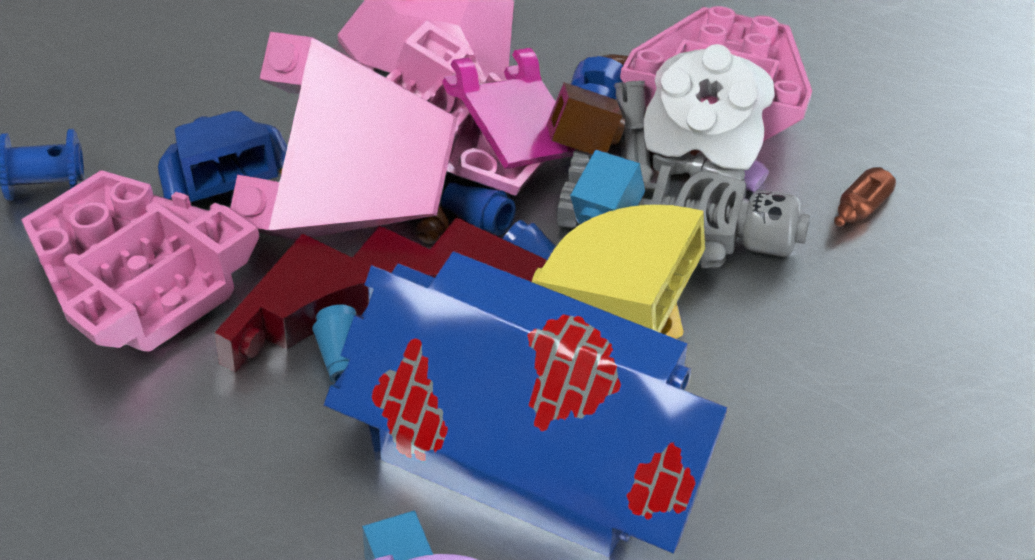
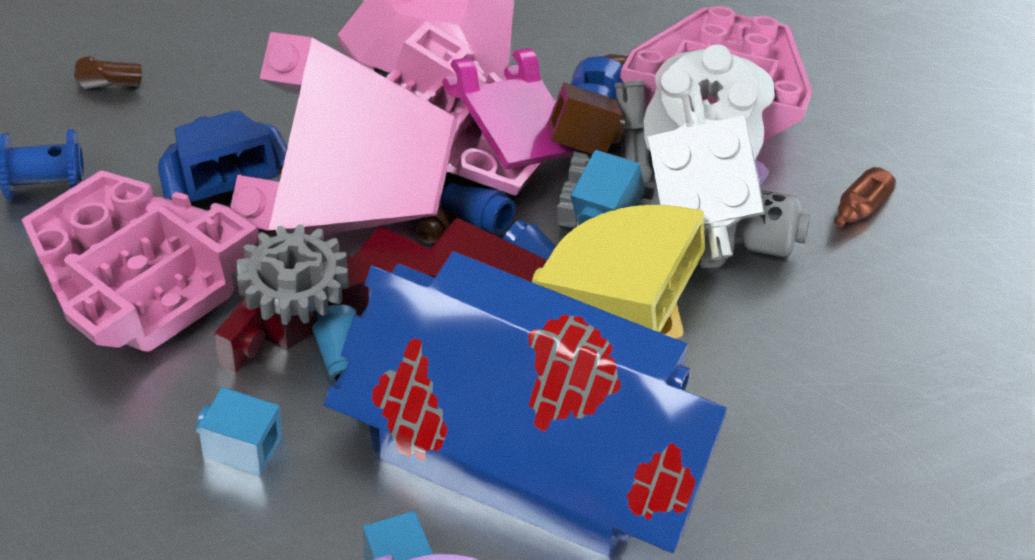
none -> reddish brown arm [74,56,142,89]
none -> dark azure brick [196,387,283,476]
none -> light grey gear [236,224,349,325]
none -> white plate [648,92,765,260]

